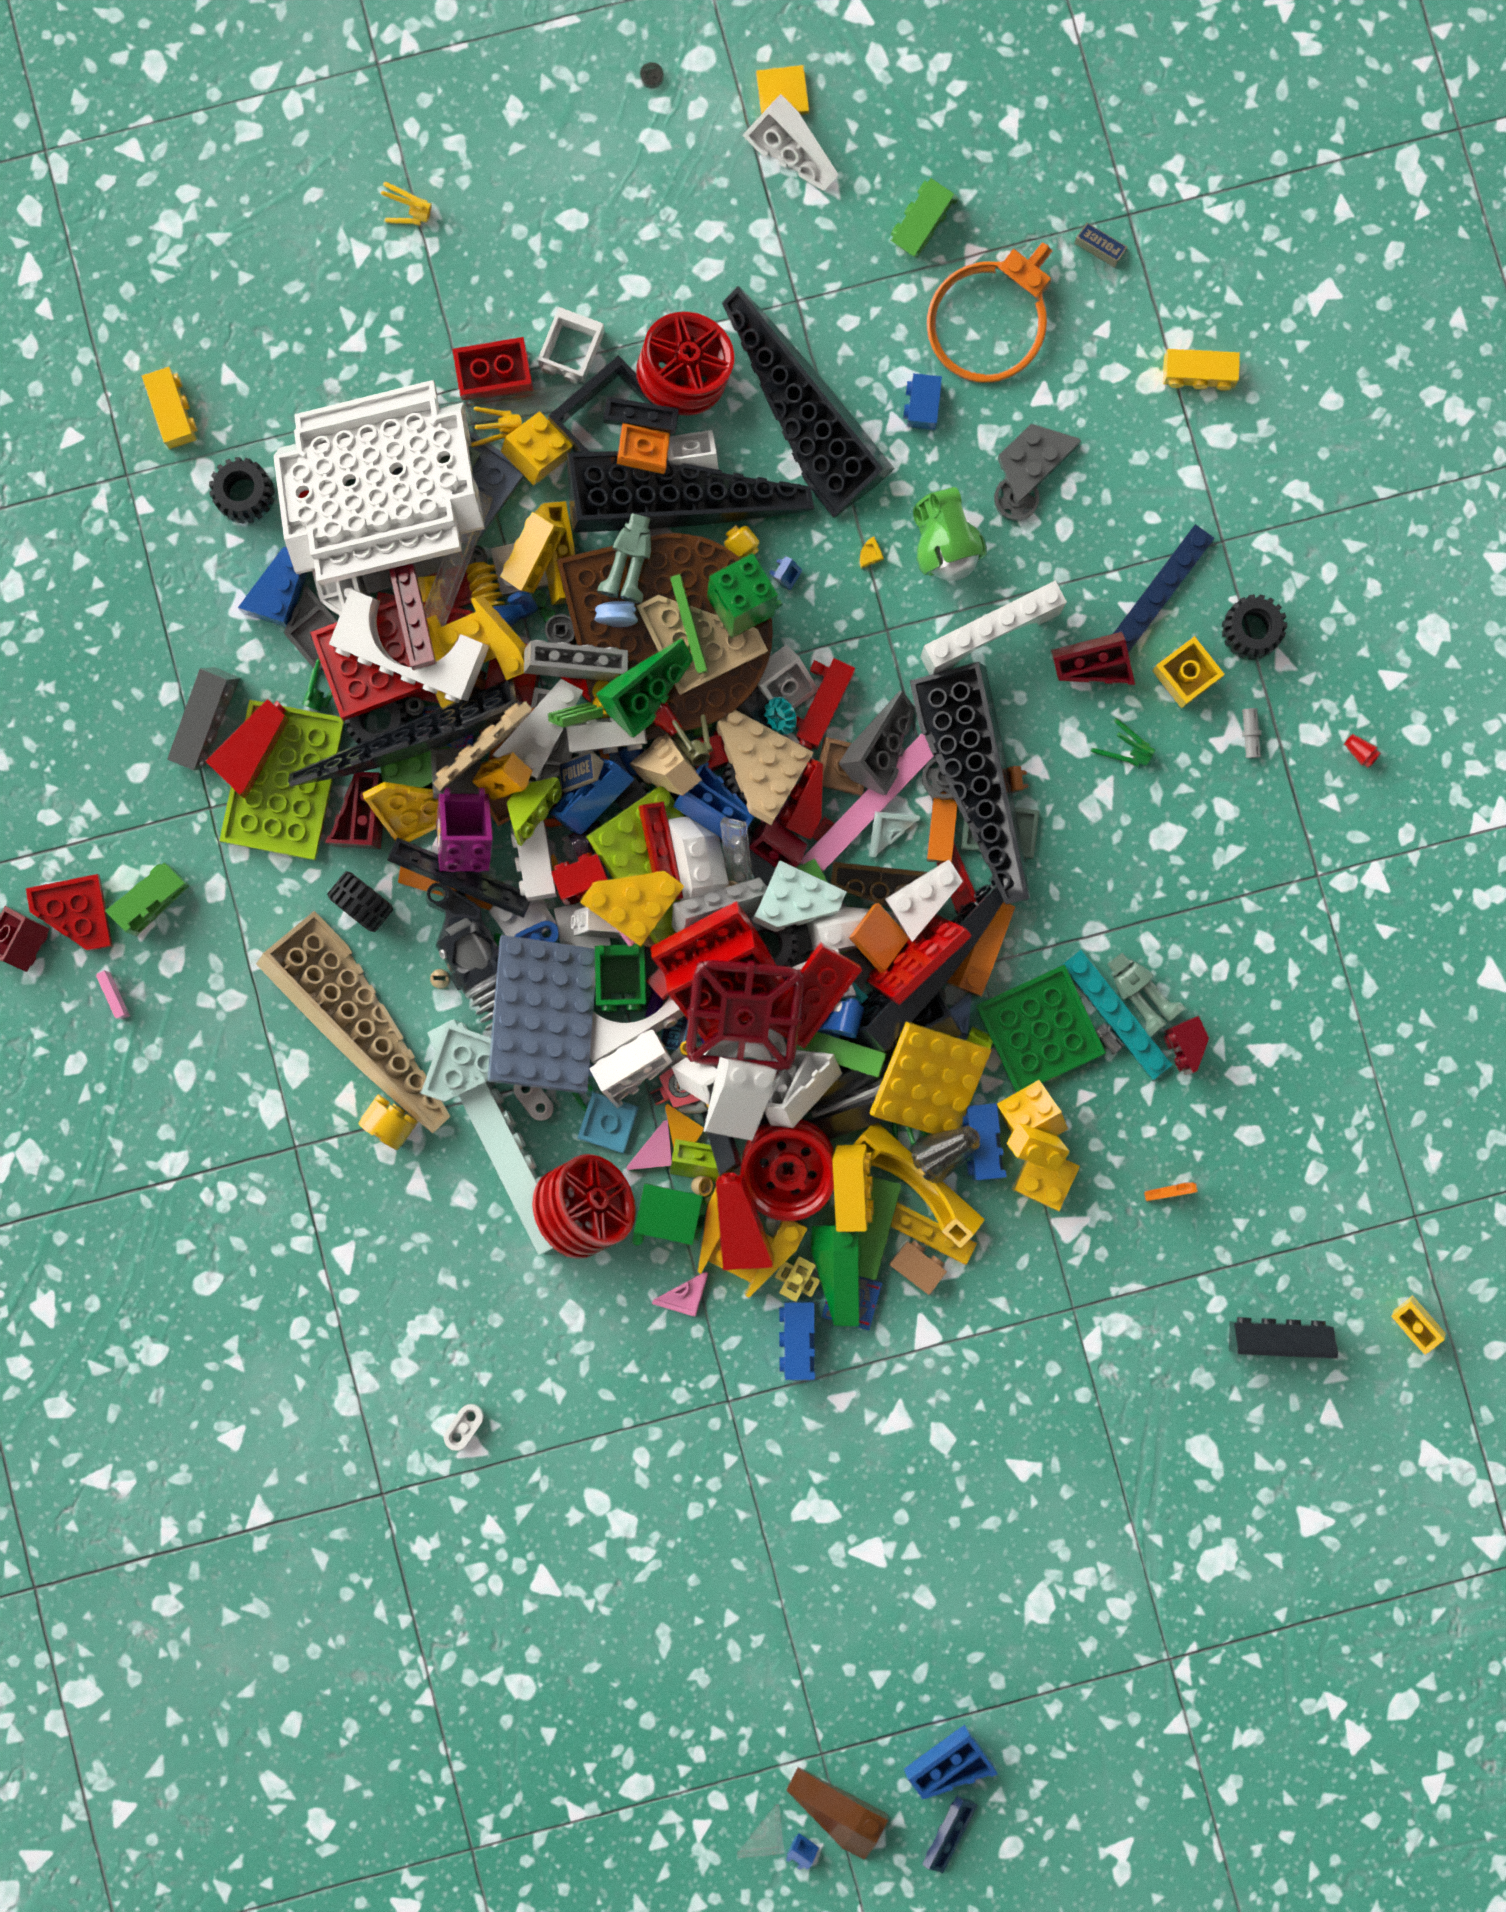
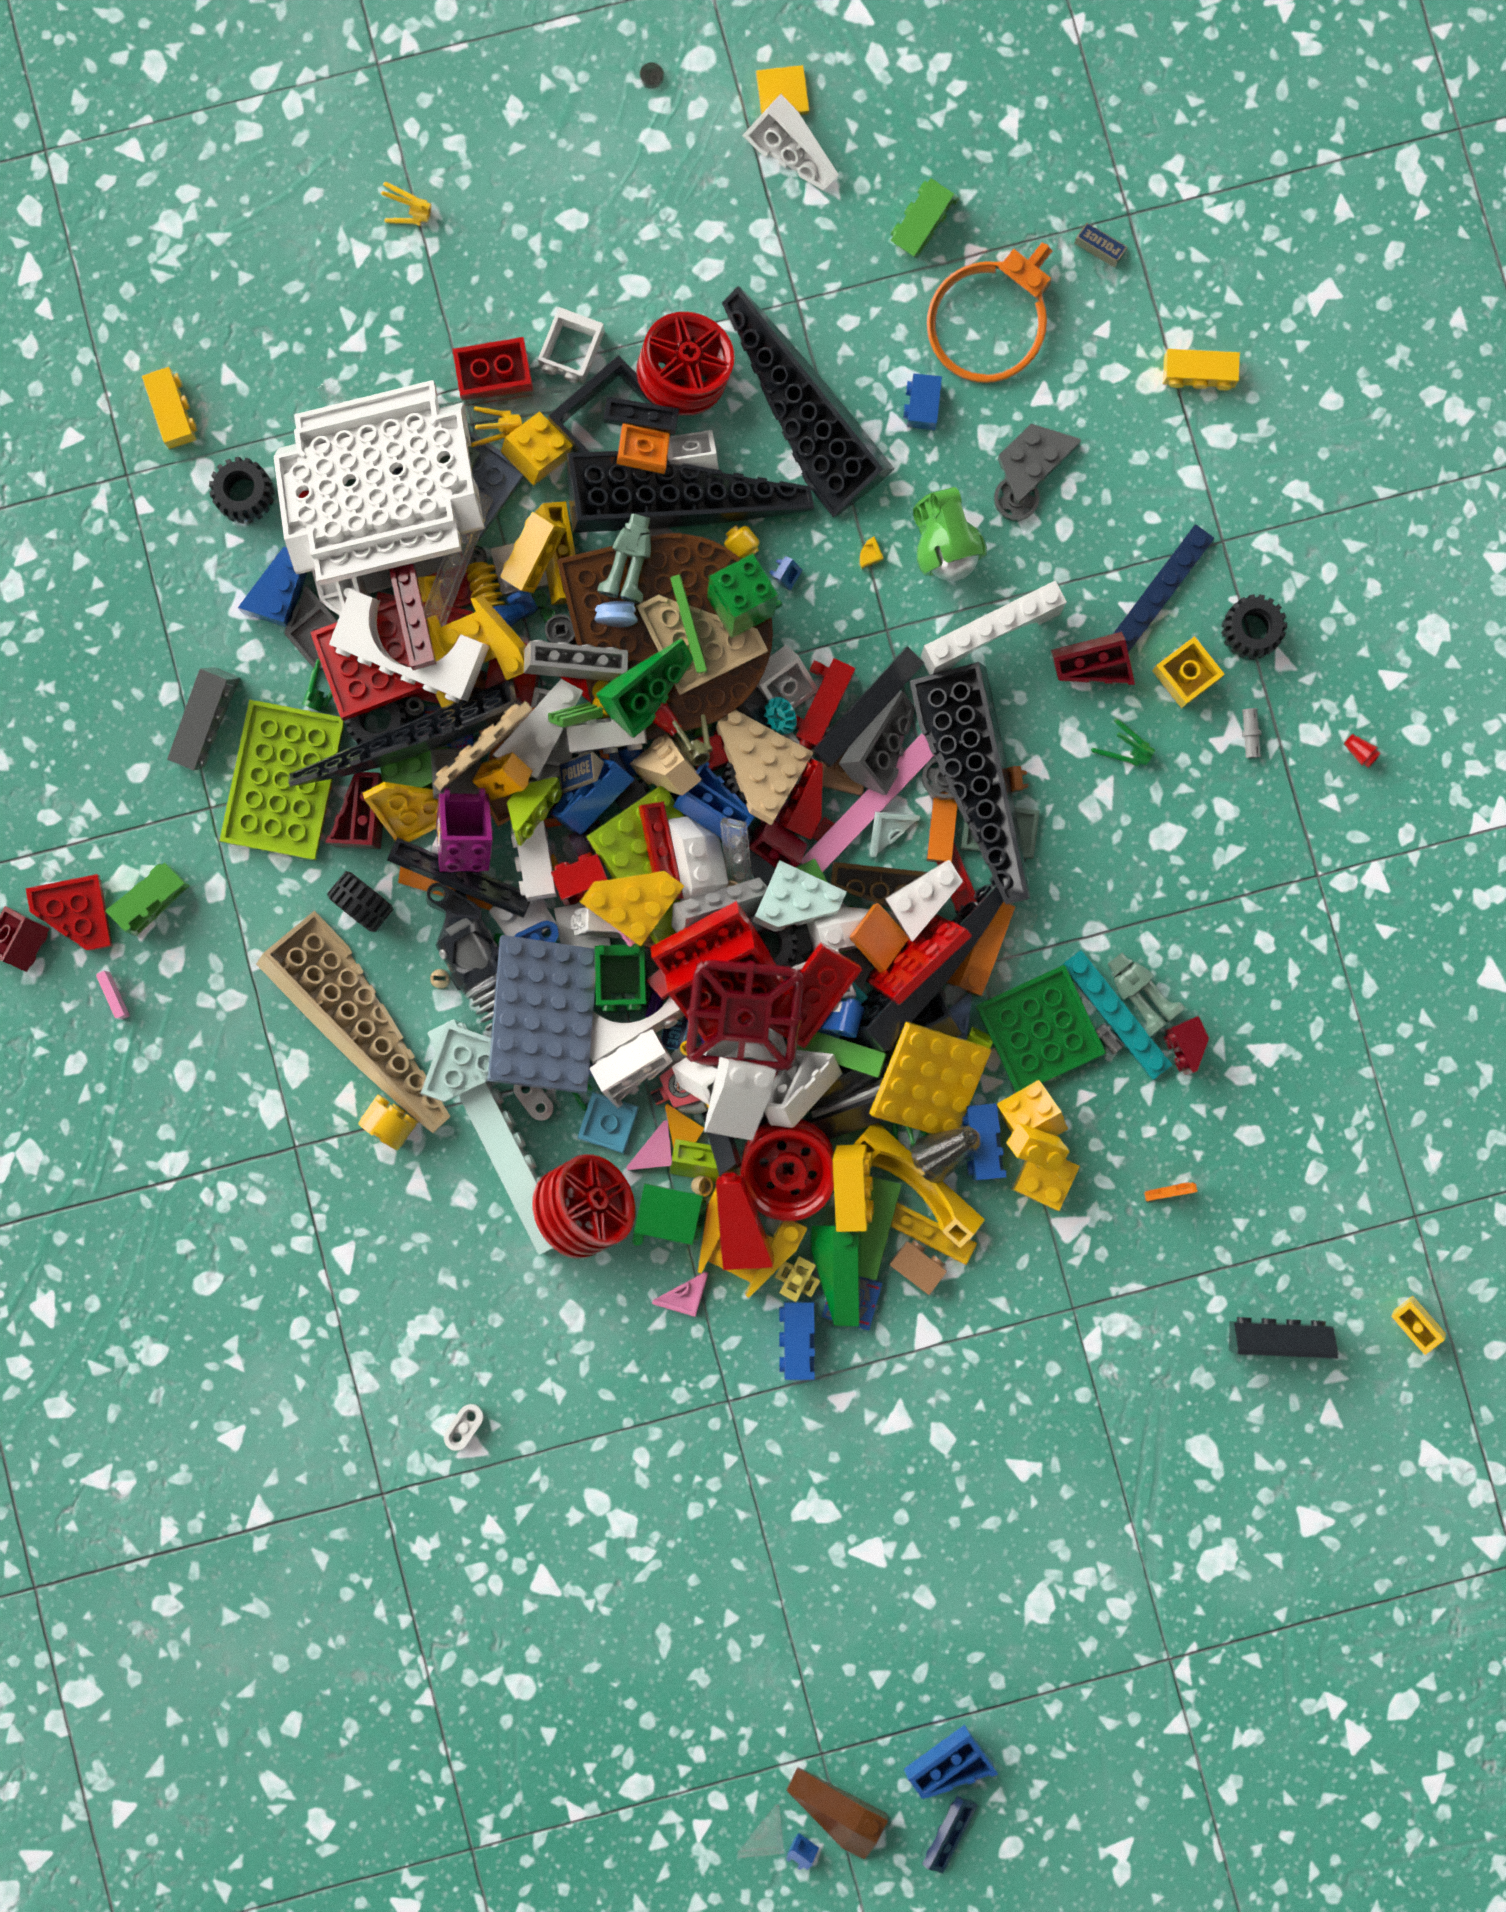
red slope [205,699,289,799] -> none
none -> black tile [811,646,924,767]

